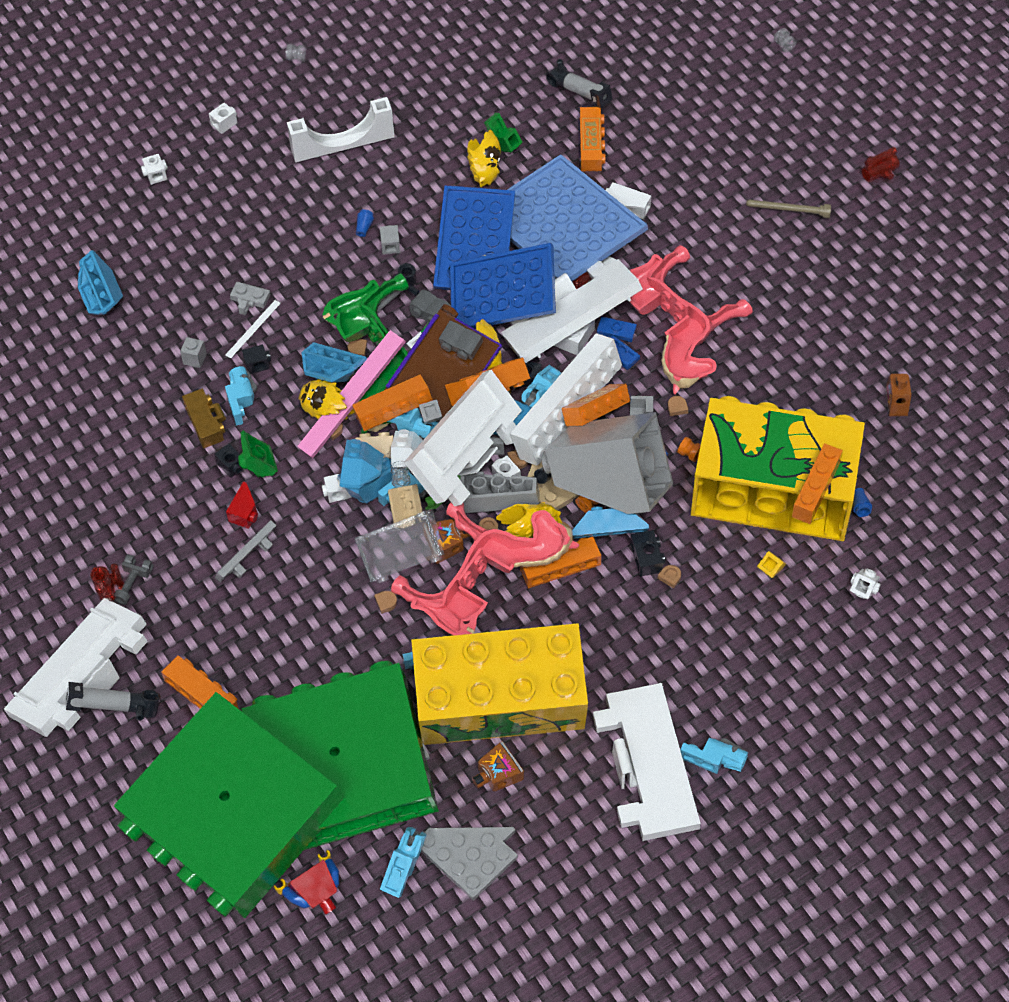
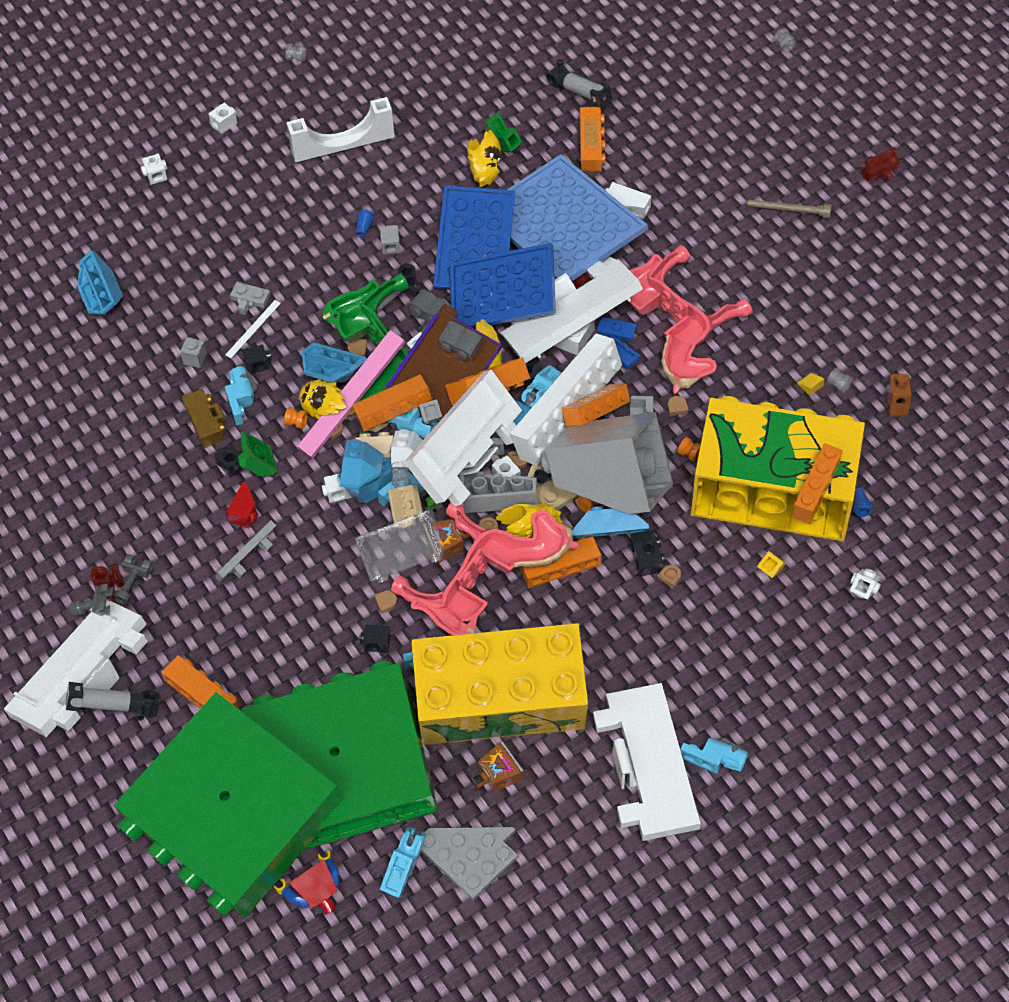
none -> dark grey bar [70,584,113,616]
none -> orange wheel [284,407,308,429]
none -> black brick [360,624,391,653]
none -> yellow slope [797,373,825,396]
none -> clear wheel [827,367,853,393]

